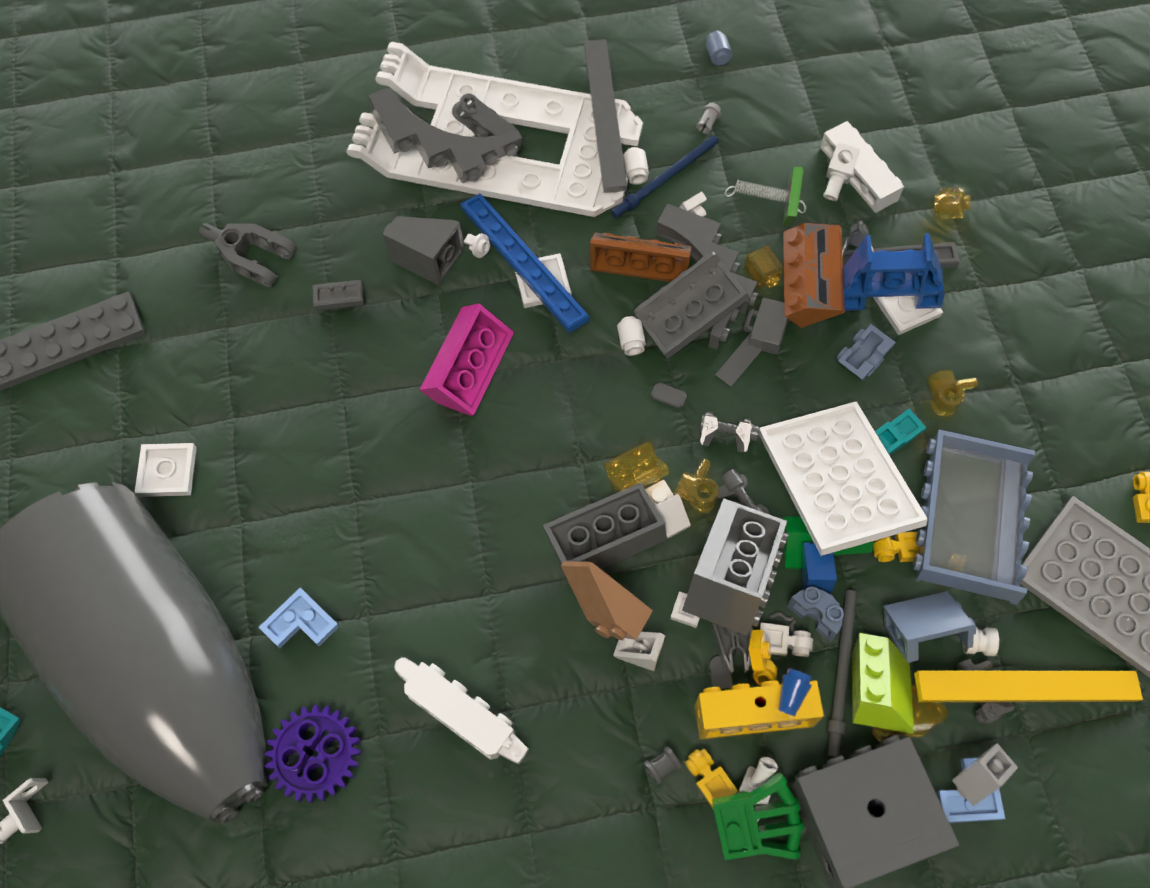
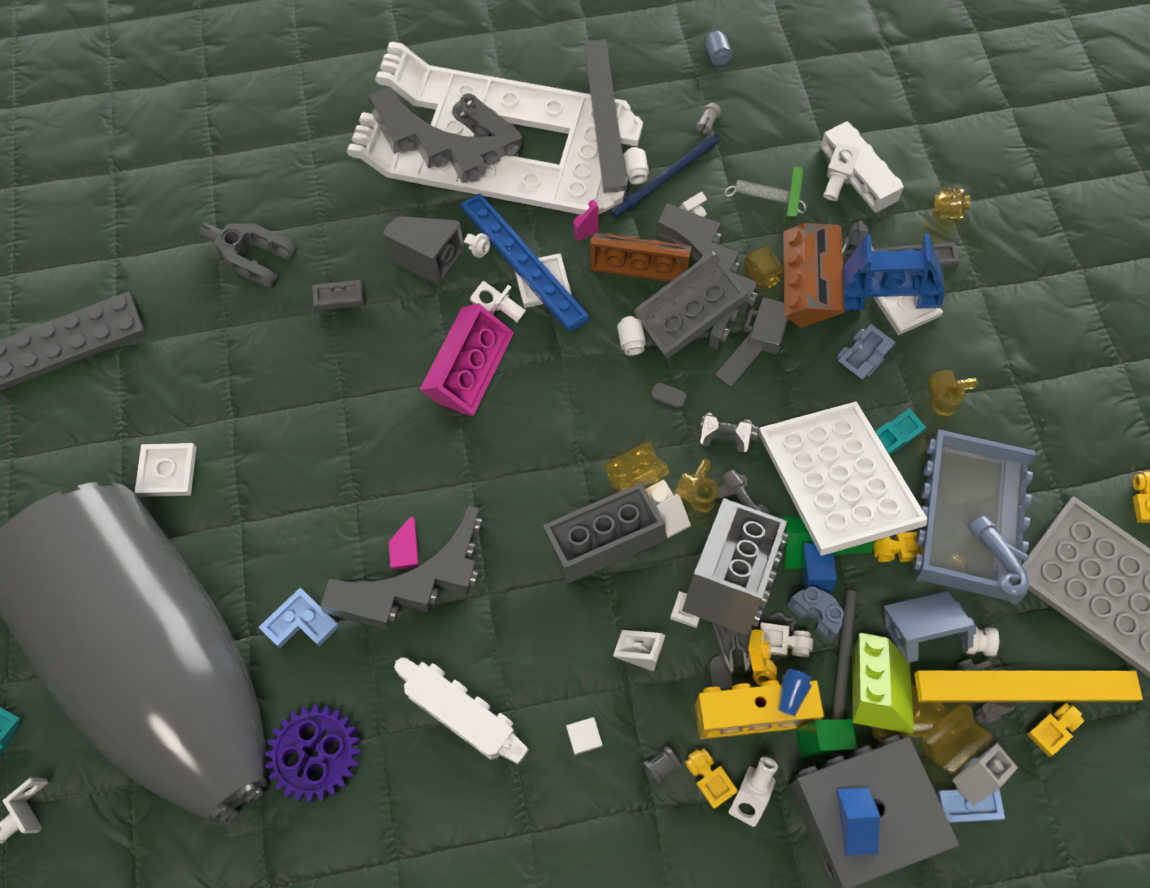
medium nougat slope [561,561,653,641] -> none
green plate [712,773,805,860] -> none
none -> dark grey arch [320,506,482,630]
none -> dark pink tile [389,517,419,570]
none -> white bracket [470,281,526,323]
none -> white tile [566,717,602,755]
none -> dark pink tile [573,200,598,241]
none -> green slope [795,719,859,759]
none -> blue slope [836,788,880,856]
none -> clear yellow panel [922,702,993,775]
none -> sand blue plant [969,516,1029,596]
none -> yellow plate [1027,702,1085,757]

